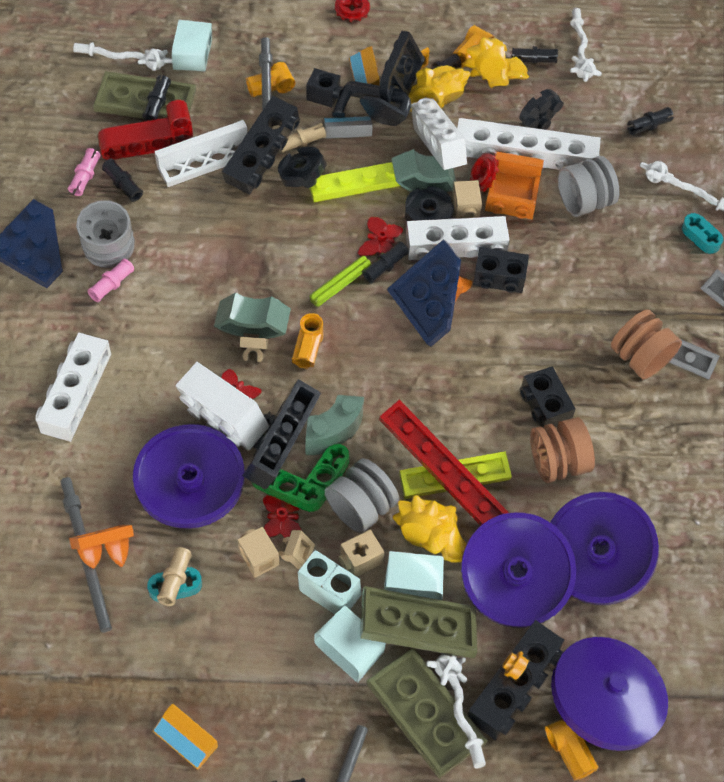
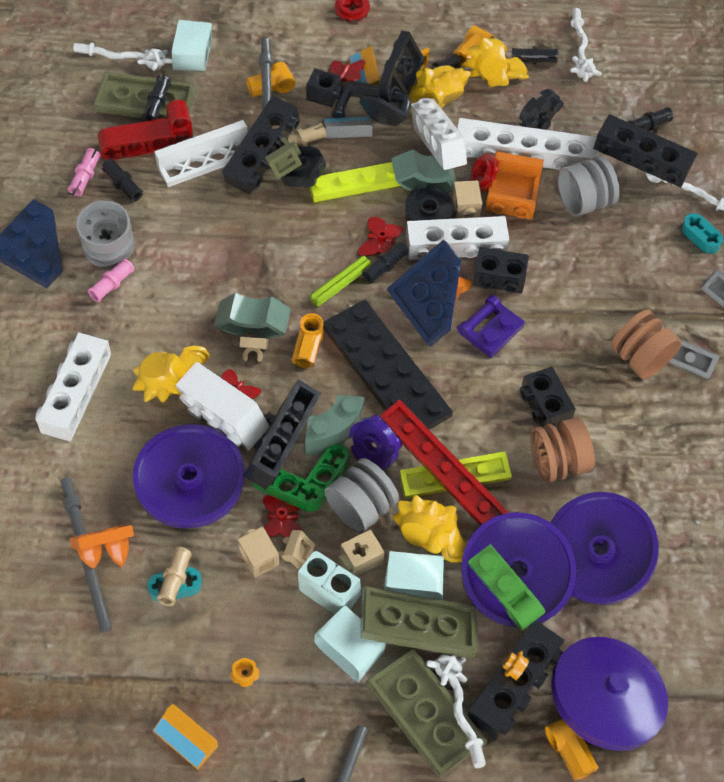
none -> yellow head [133,346,210,403]
none -> light orange plate [230,658,259,687]
none -> olive bracket [265,136,302,180]
none -> black plate [323,300,453,430]
none -> red piece [330,60,366,81]
none -> dark purple plate [349,415,402,470]
none -> dark purple plate [457,295,525,358]
none -> bright green plate [468,544,545,631]
none -> black brick [593,114,698,188]

